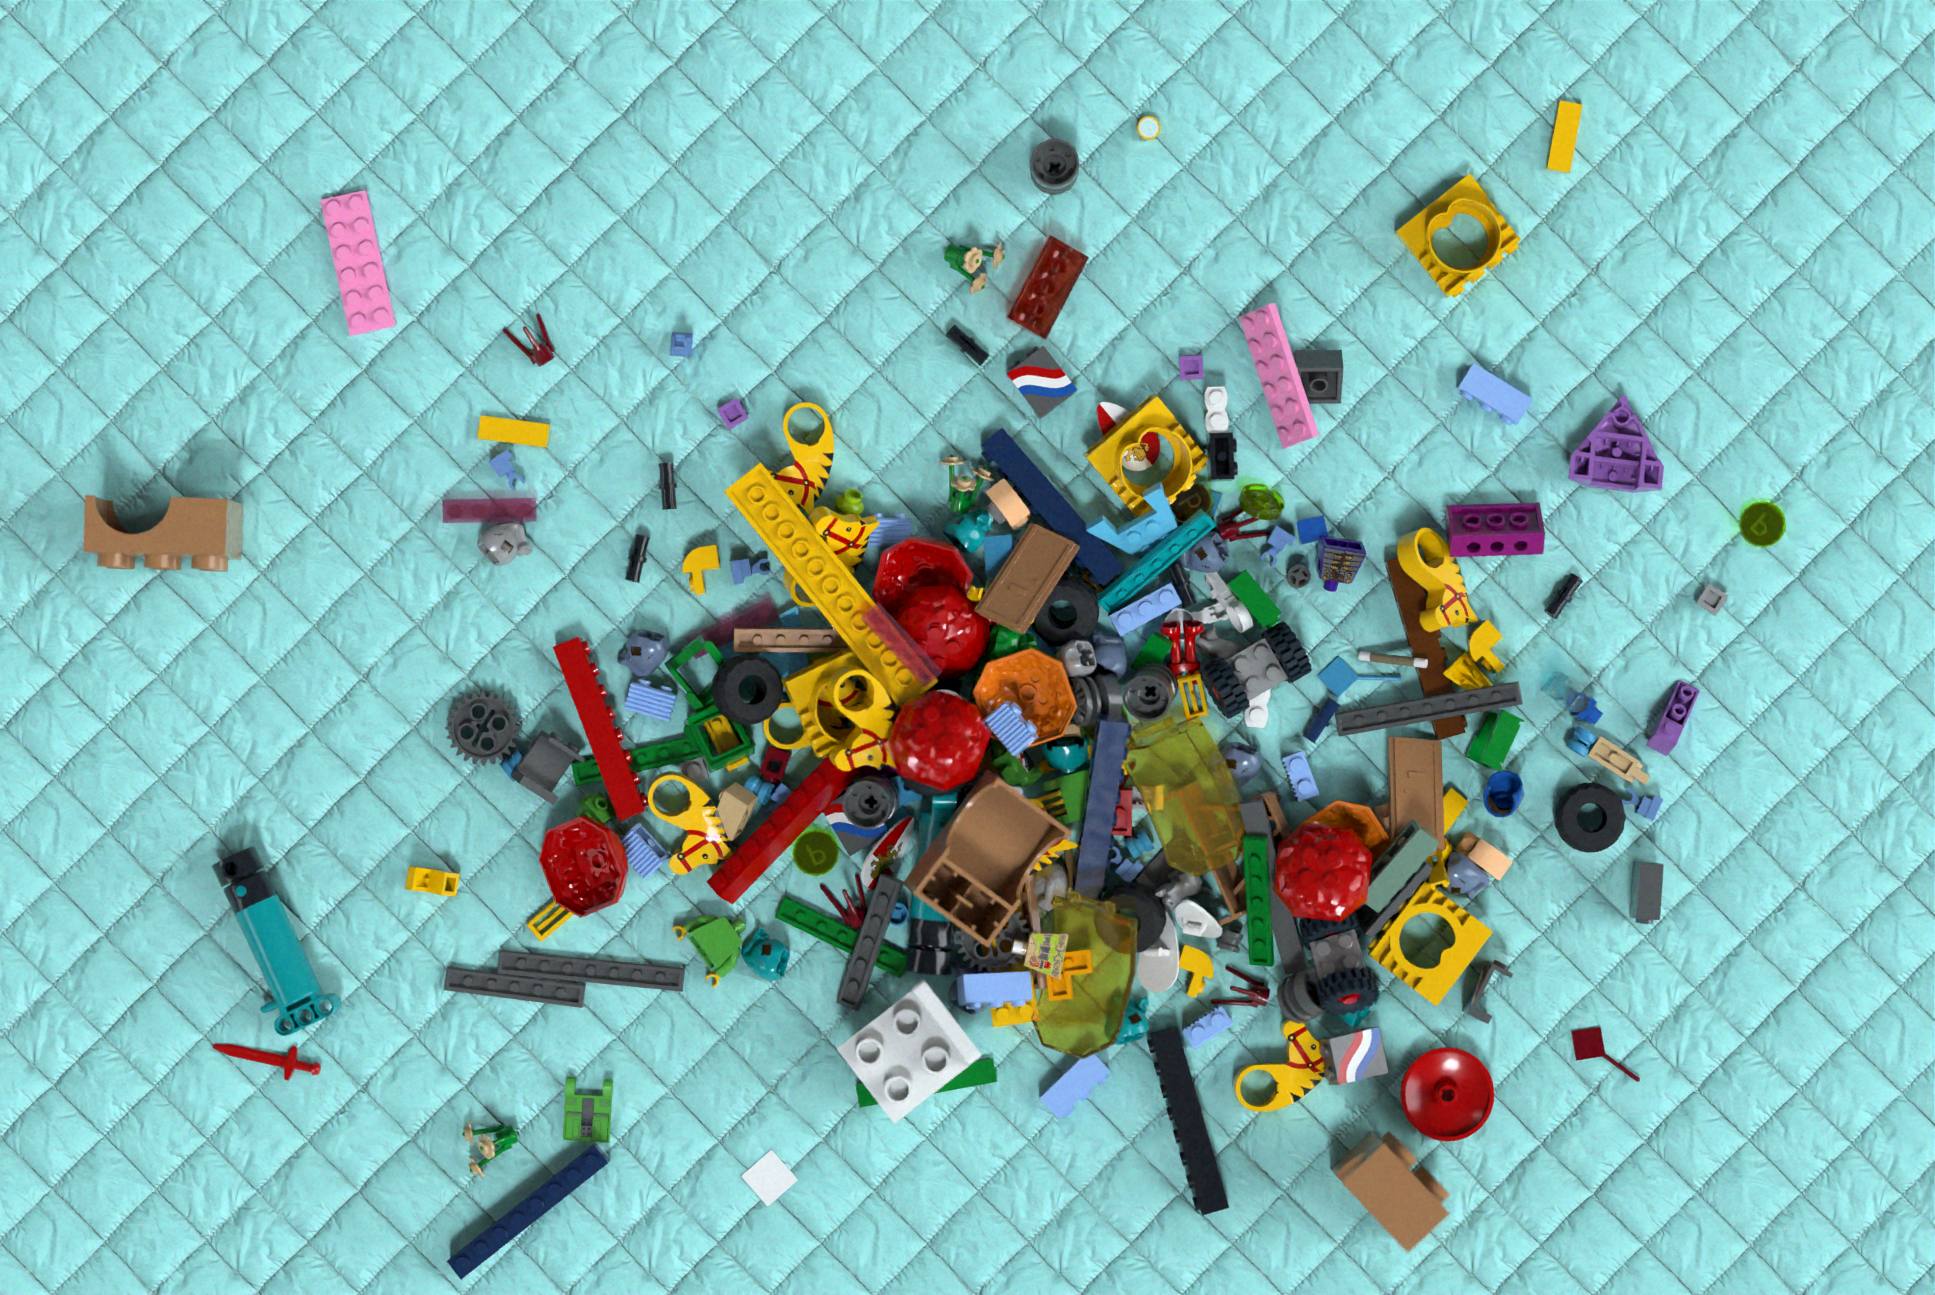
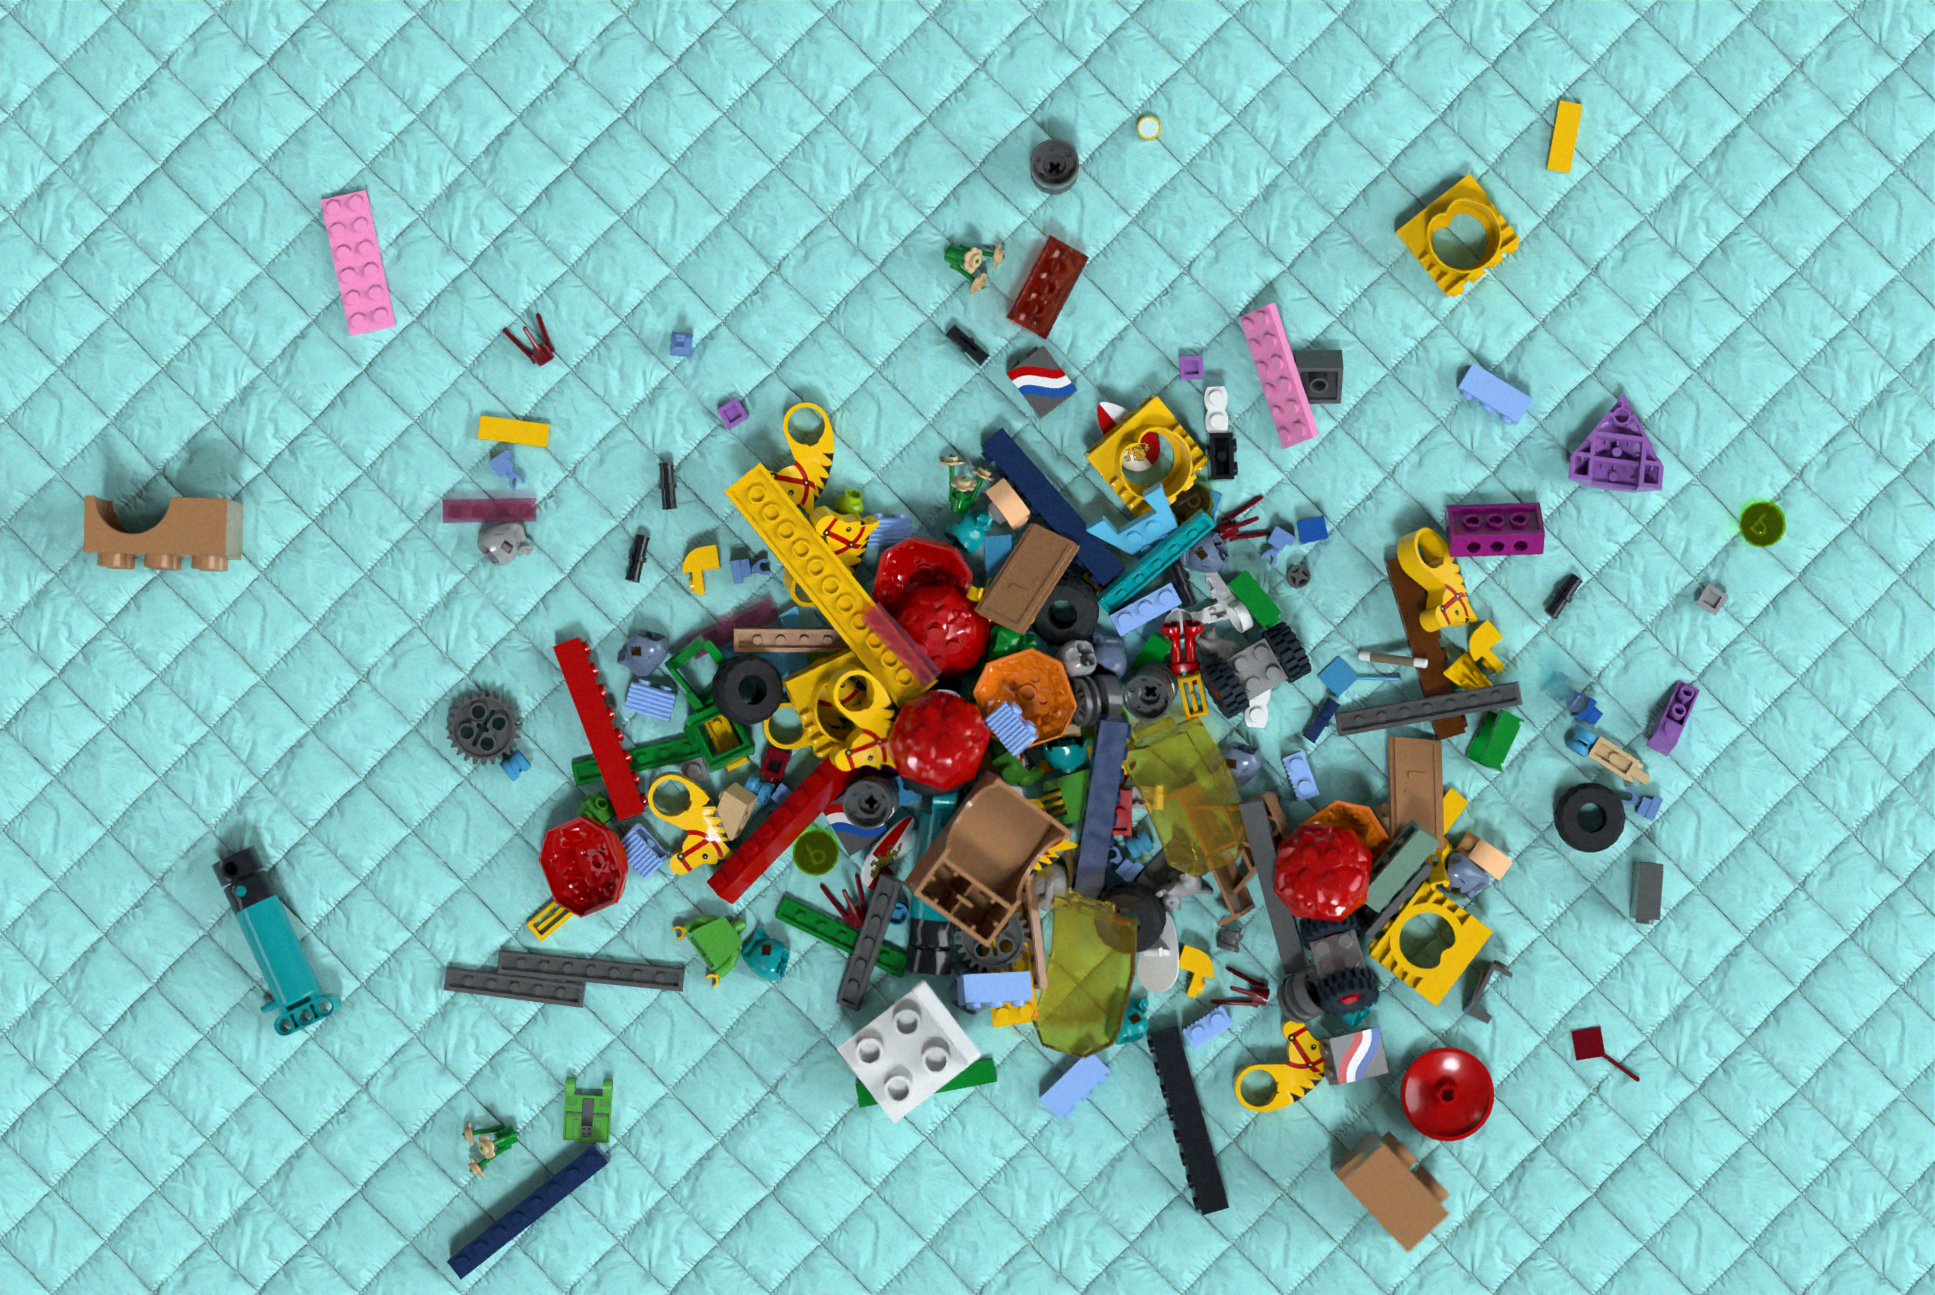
red sword [213,1044,321,1081] -> none
yellow brick [405,866,460,897] -> none
dark grey panel [510,730,585,805] -> none
white sticker [741,1150,798,1206] -> none
torso [1011,932,1069,979] -> none
light orange plate [1046,949,1094,1001] -> none
white shield [1175,900,1222,938] -> none
clear neon green tile [1238,483,1285,521] -> none
green tile [1243,834,1274,967] -> none
torso [1316,535,1366,592] -> none
blue piece [1483,770,1525,818] -> none

